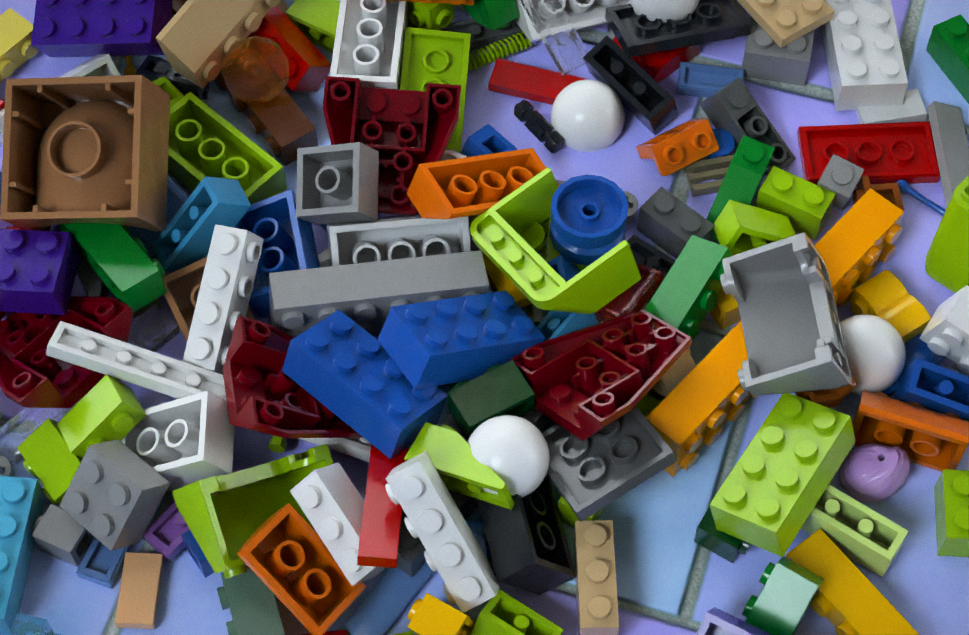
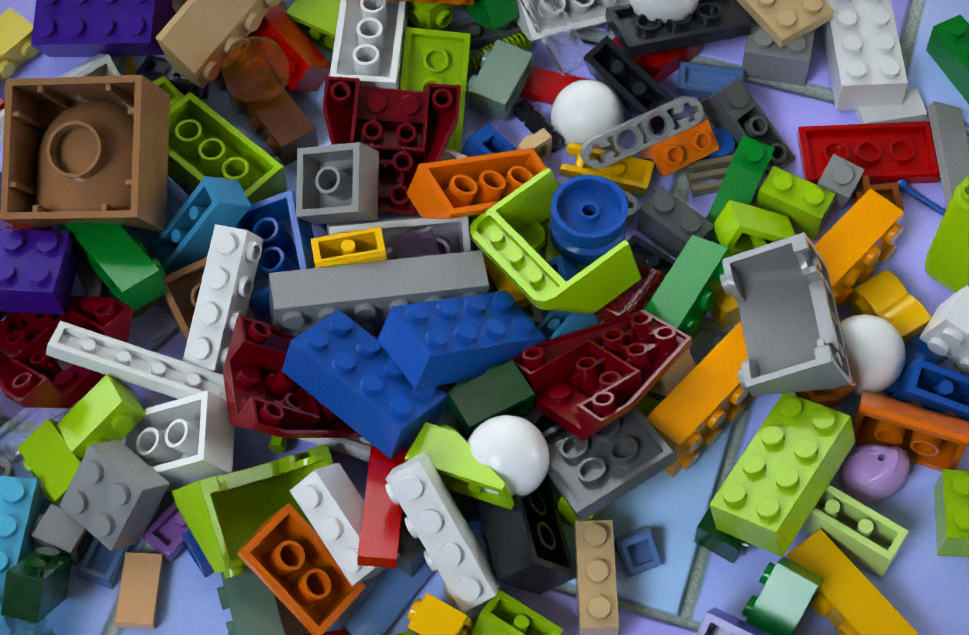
none -> dark green brick [1,547,72,624]
none -> yellow brick [310,226,387,268]
none -> clear purple brick [385,226,440,260]
none -> sand green brick [466,39,533,122]
none -> tan plate [518,128,552,161]
none -> yellow hinge [559,143,655,196]
none -> light grey beam [580,96,704,169]
none -> medium blue slope [614,527,663,577]

